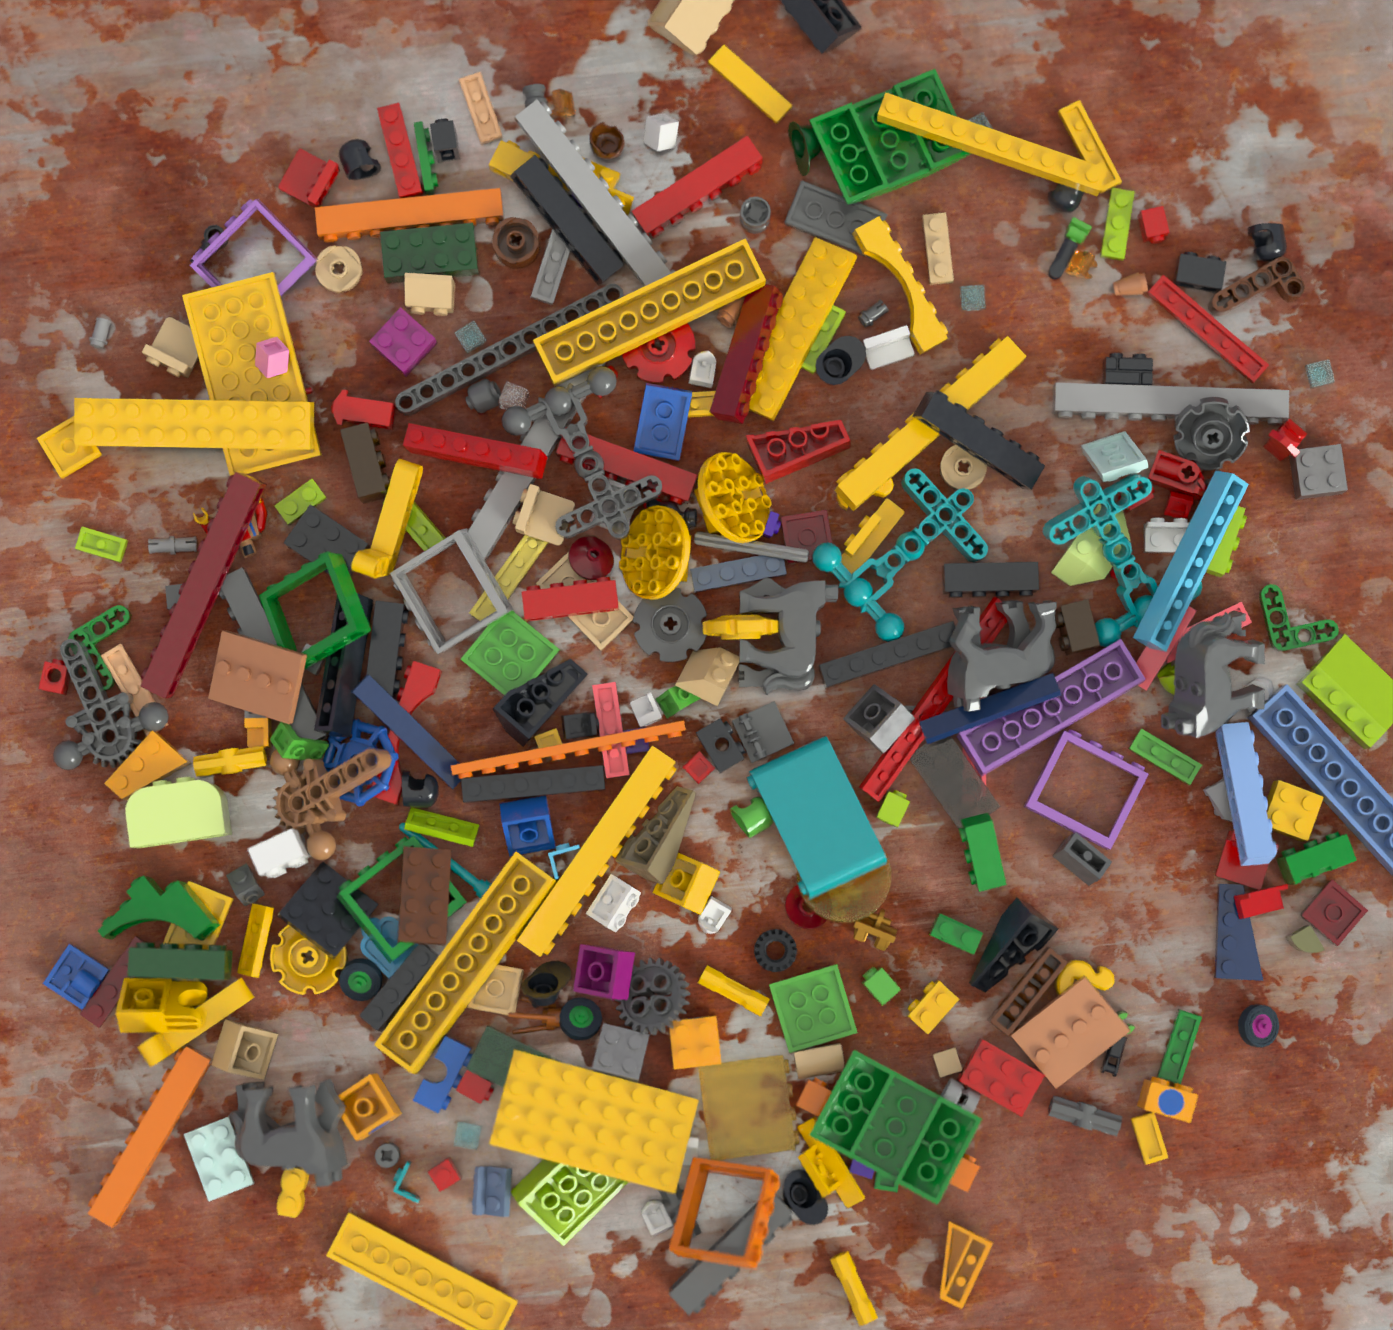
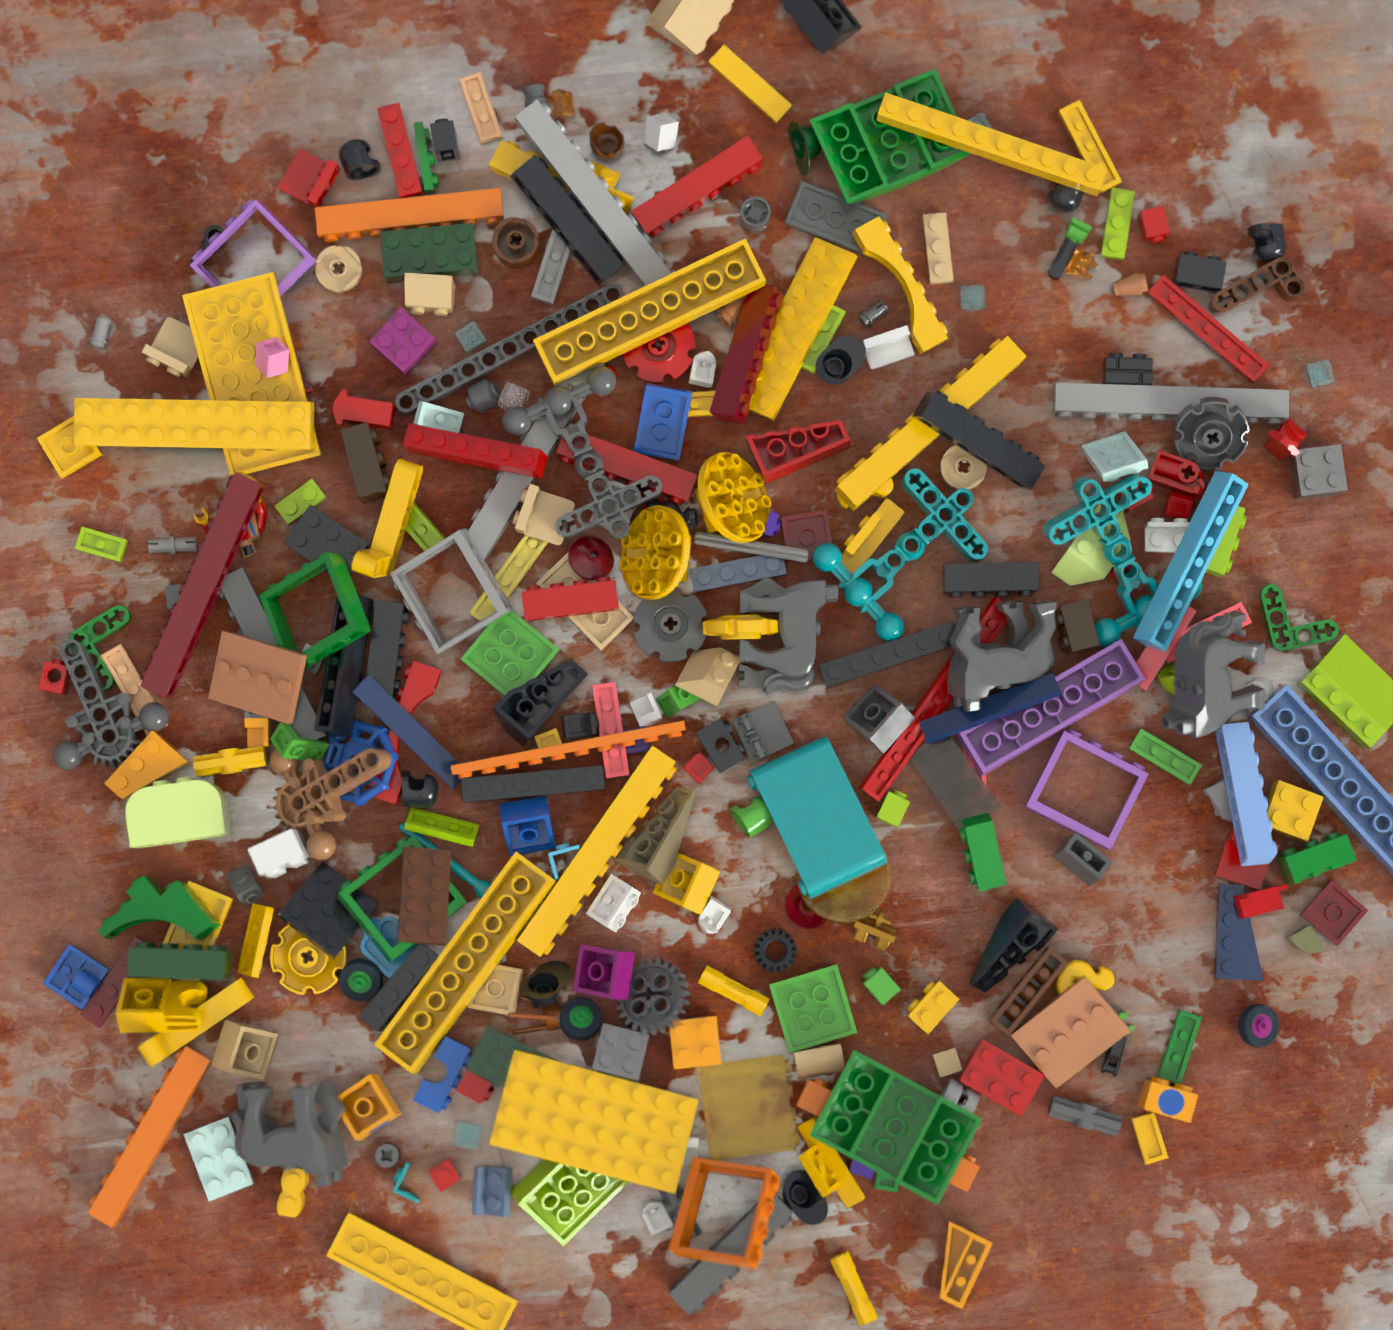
green brick [928,913,983,955] -> none
none -> light aqua plate [413,401,464,433]

